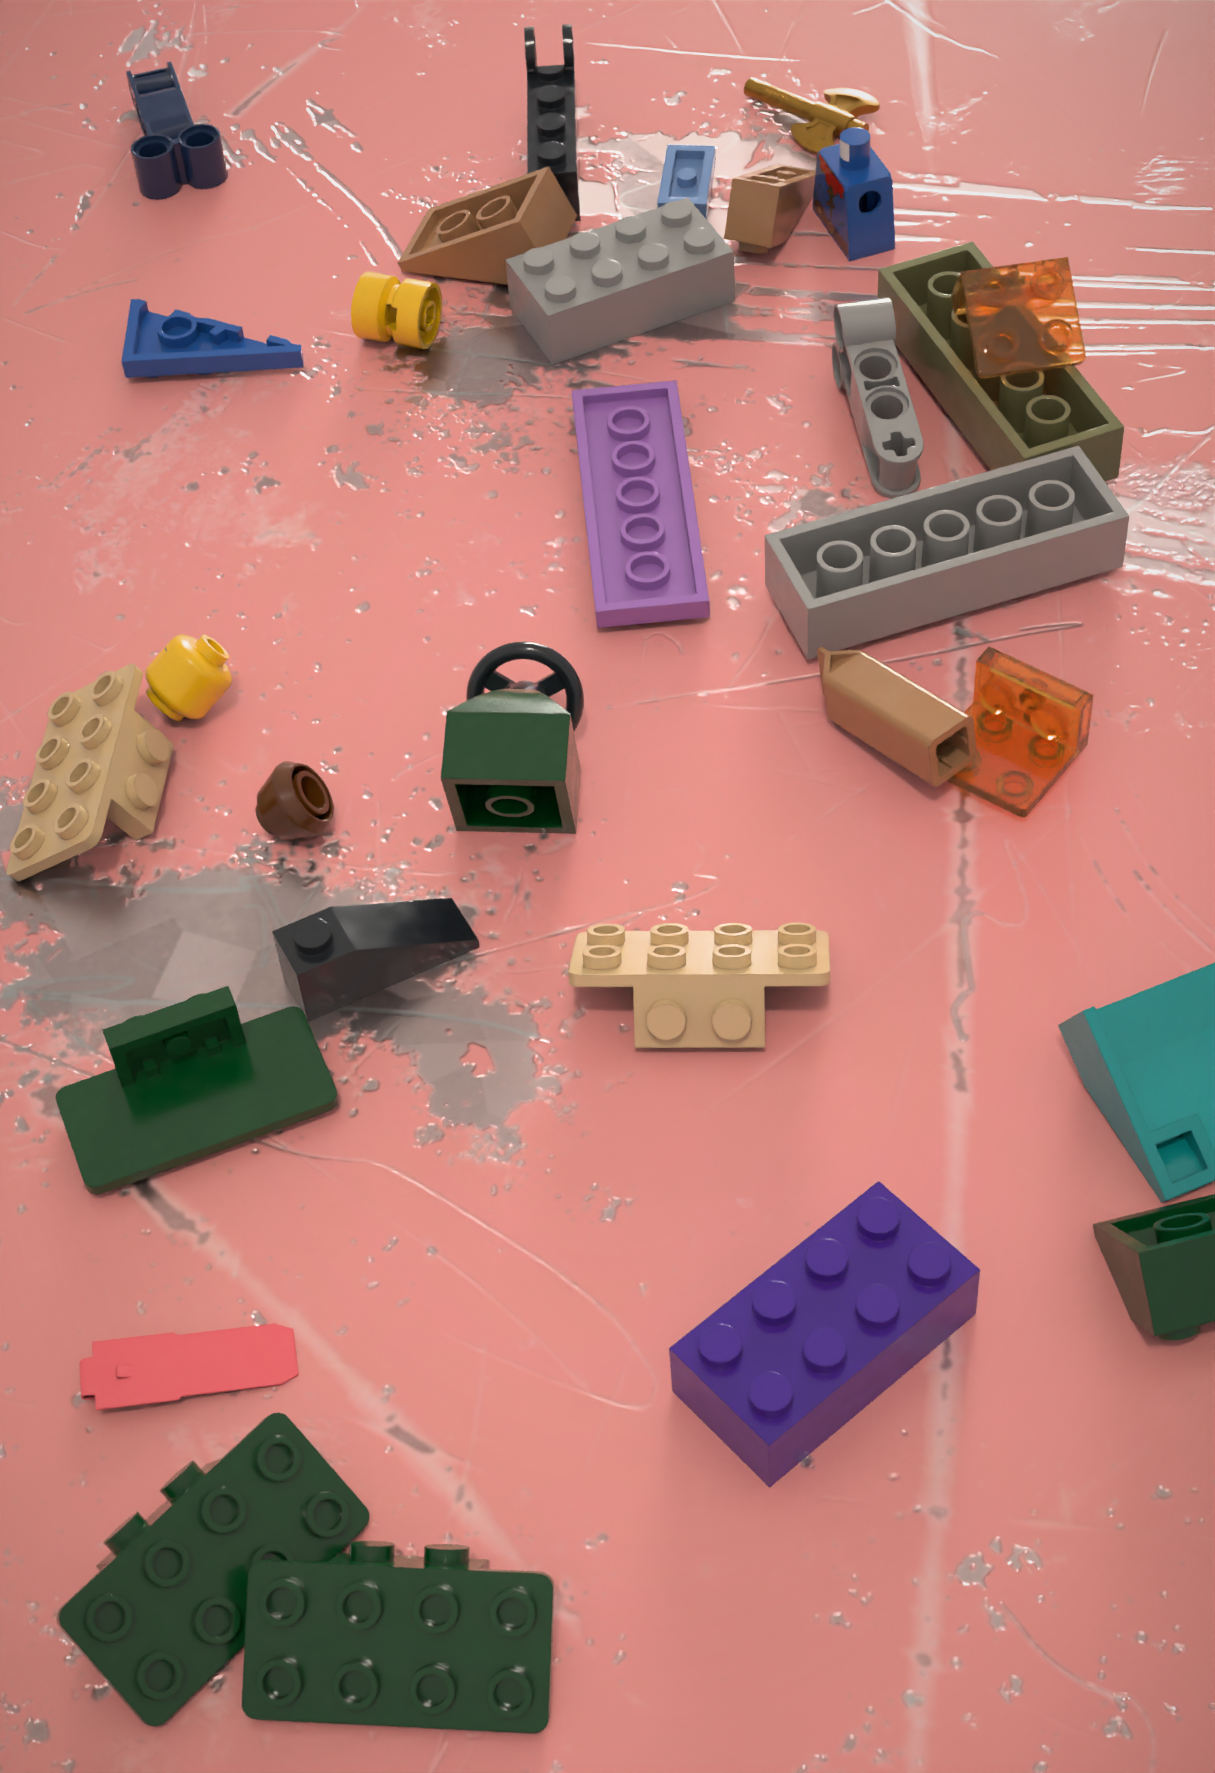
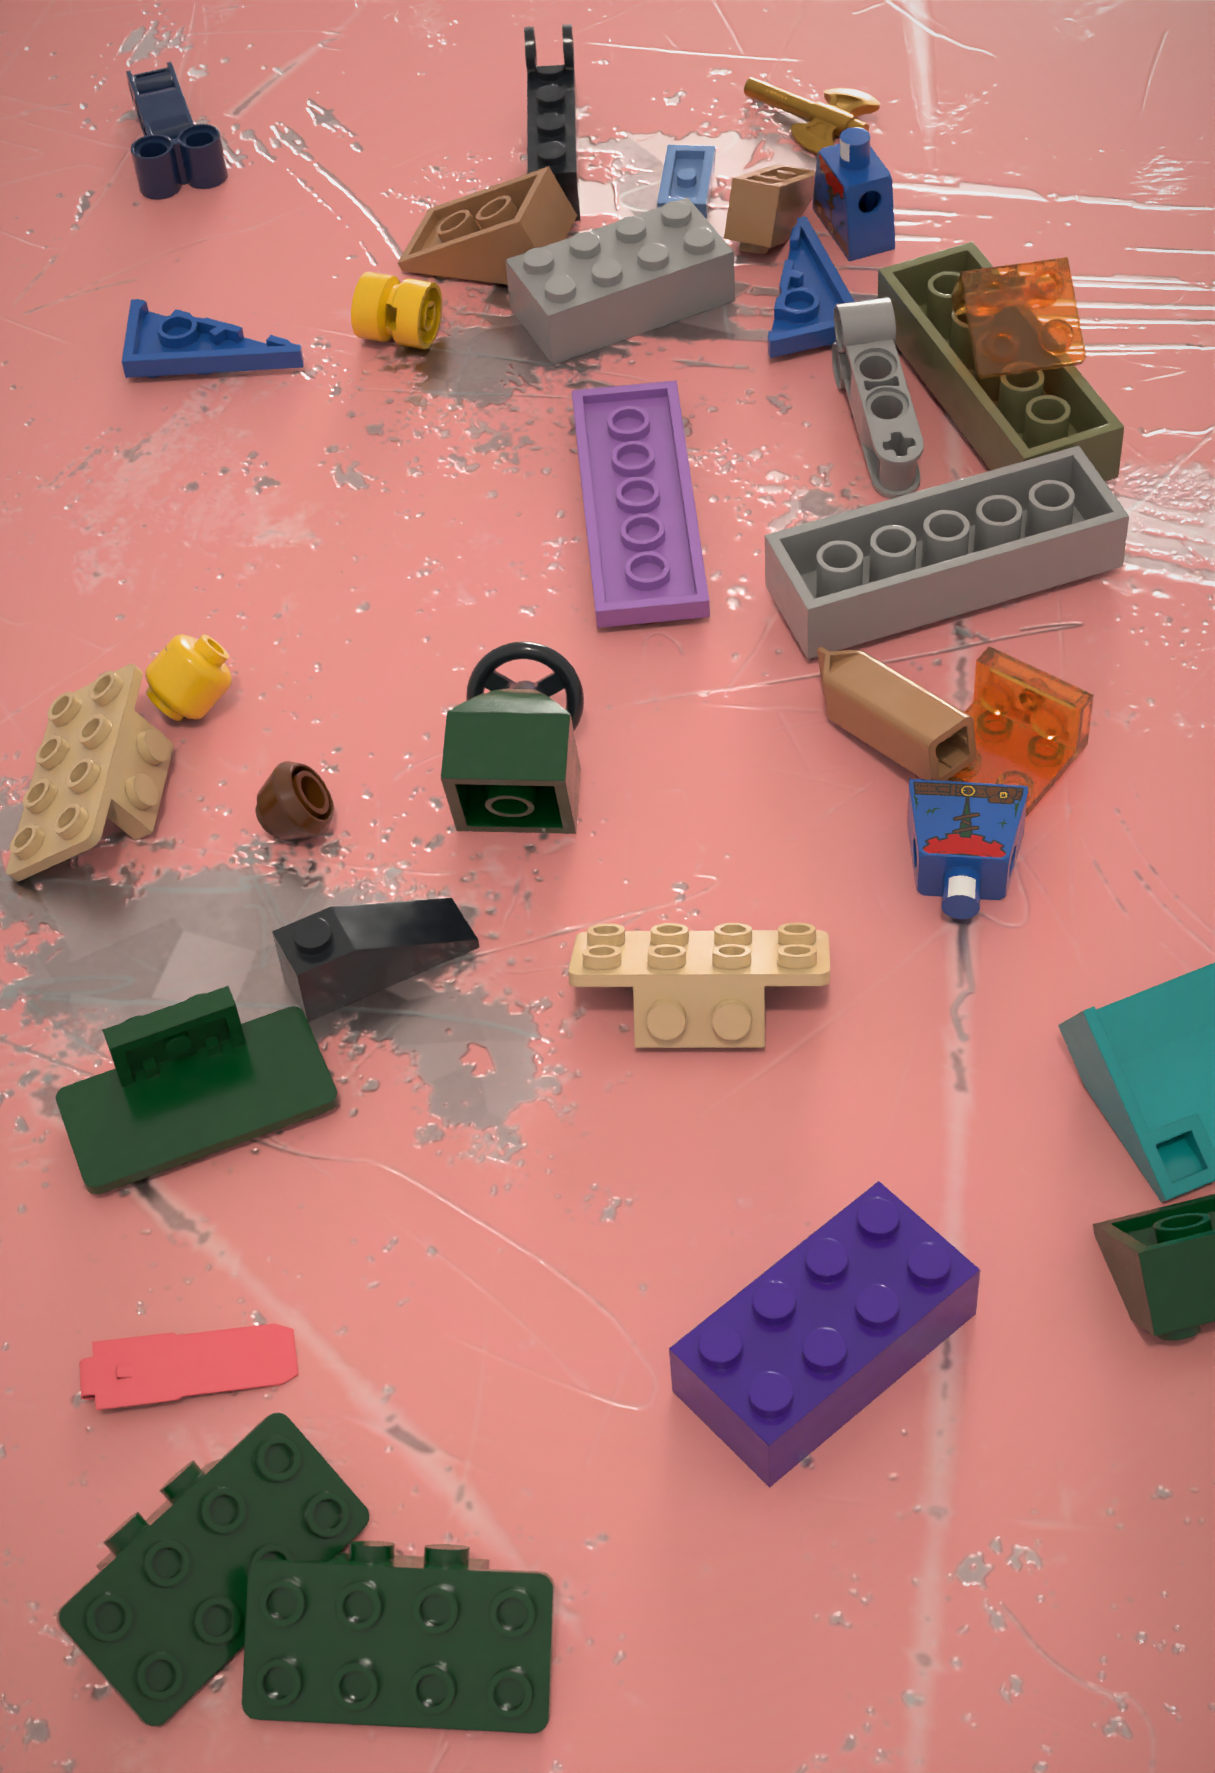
none -> blue wing [768,216,855,358]
none -> blue torso [907,779,1028,919]

